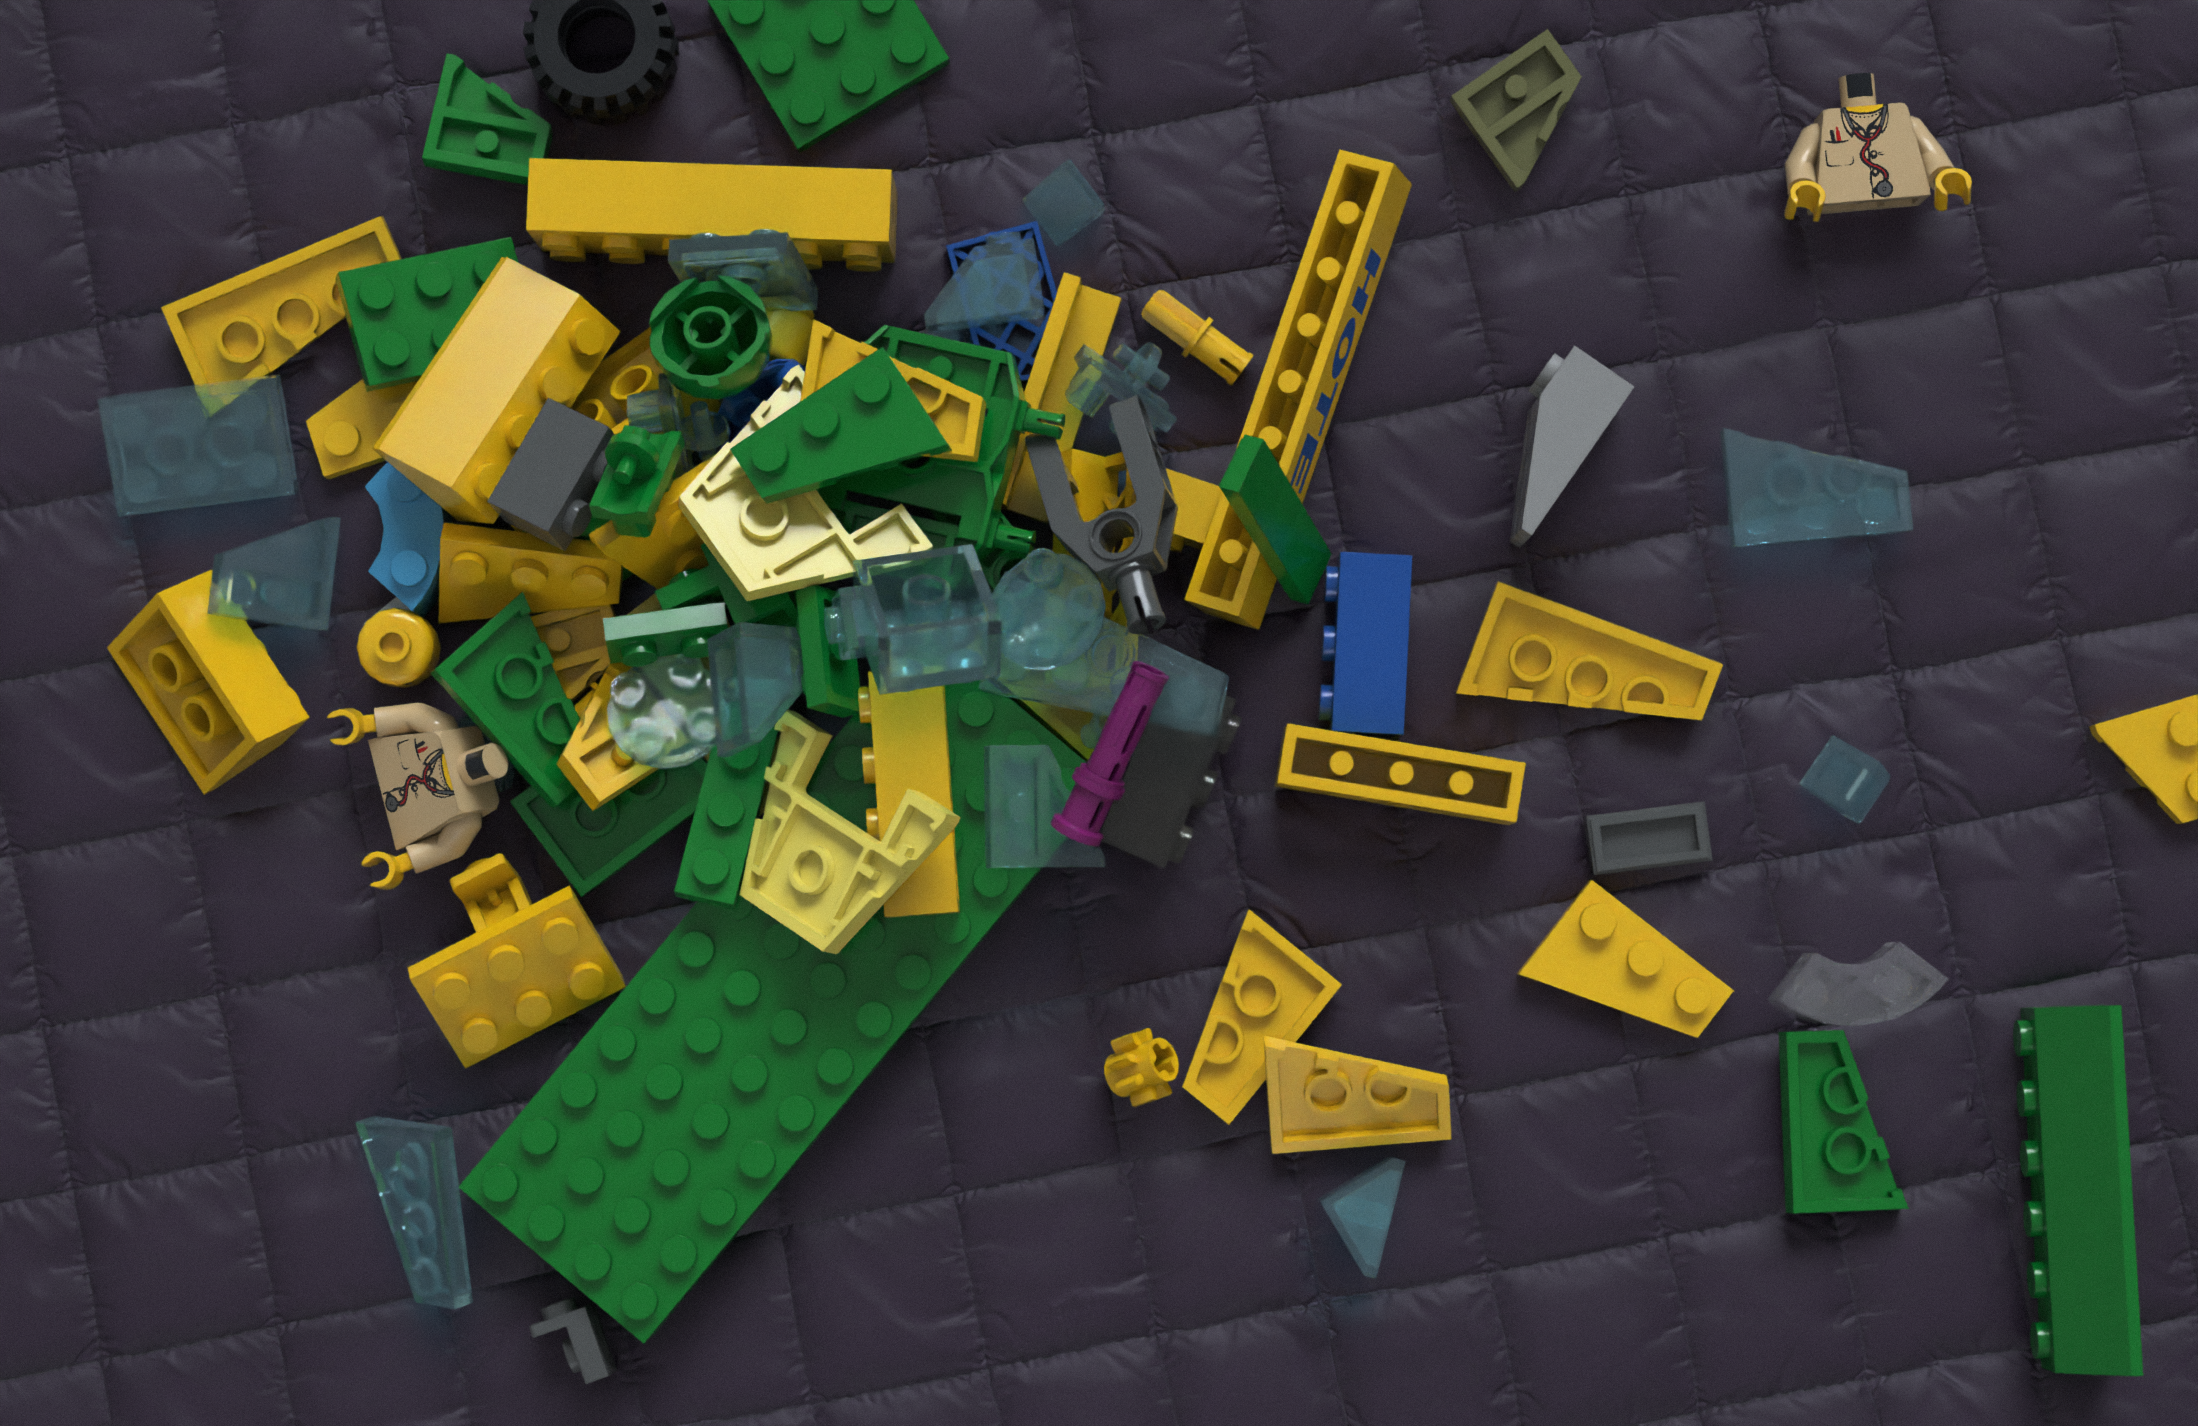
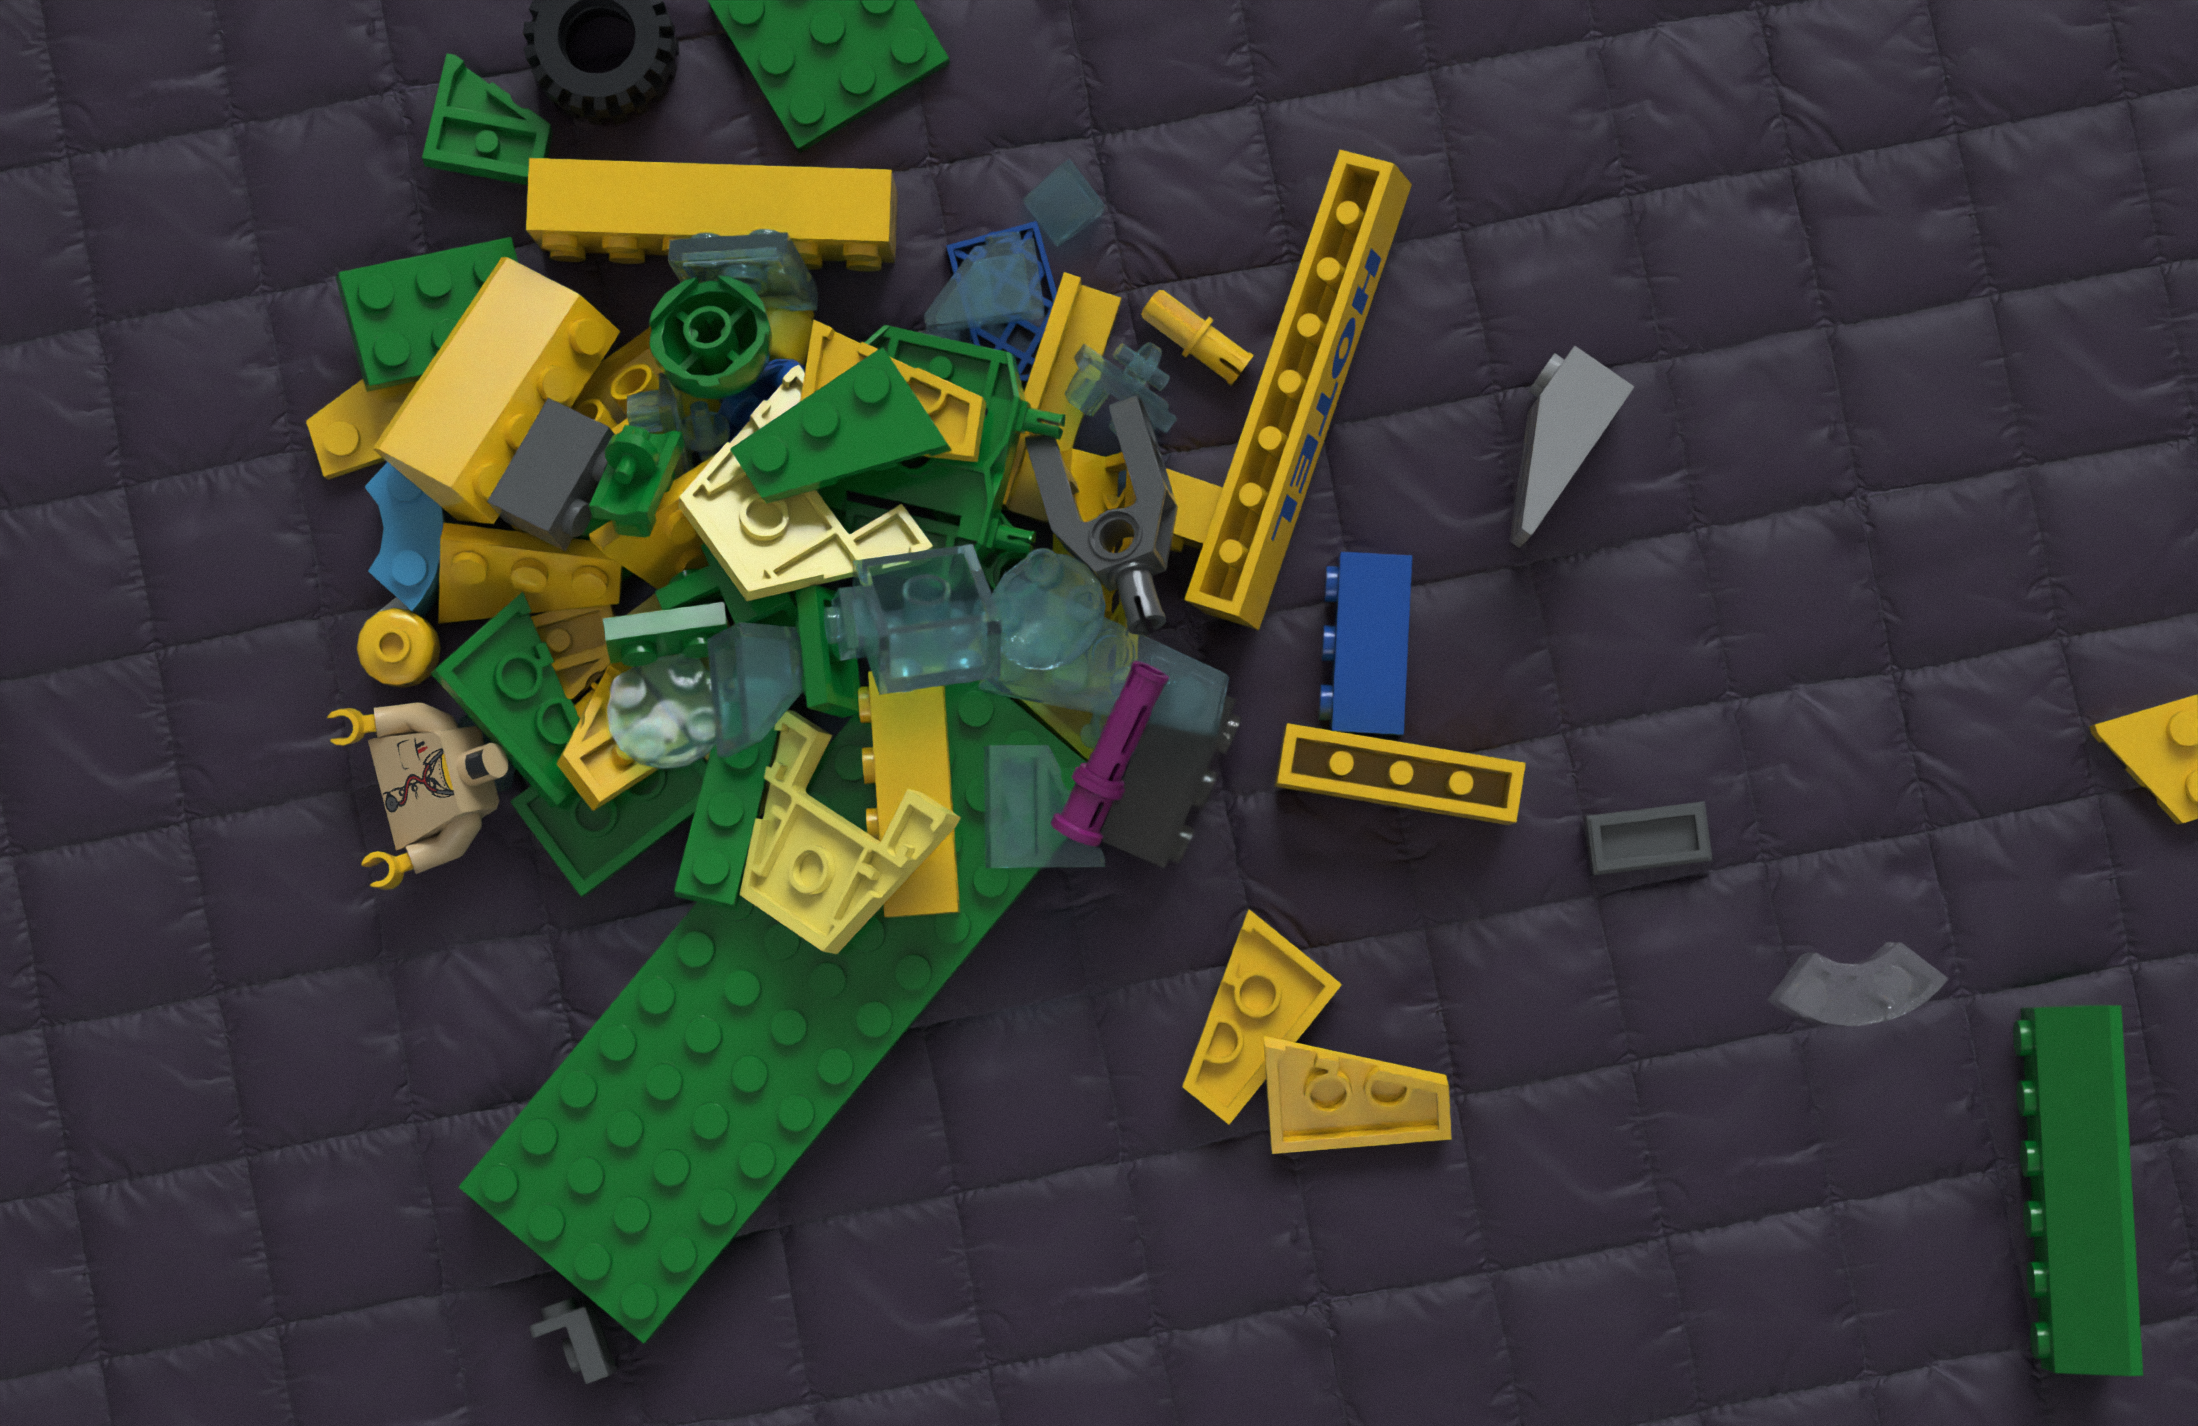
clear light blue plate [98,375,299,517] -> none
yellow slope [107,570,310,795] -> none
yellow wing [161,216,402,417] -> none
clear light blue wing [207,517,341,632] -> none
clear light blue wing [355,1116,473,1309] -> none
yellow plate [408,885,626,1069] -> none
yellow bracket [449,854,532,933] -> none
yellow gear [1104,1028,1179,1107] -> none
green tile [1219,434,1332,605] -> none
clear light blue slope [1318,1156,1406,1279] -> none
olive wing [1449,29,1582,192] -> none
yellow wing [1456,581,1723,721] -> none
yellow wing [1517,880,1734,1038] -> none
clear light blue wing [1720,428,1913,548] -> none
green wing [1778,1030,1909,1214] -> none
tan torso [1784,73,1972,222] -> none
clear light blue slope [1799,735,1890,824] -> none

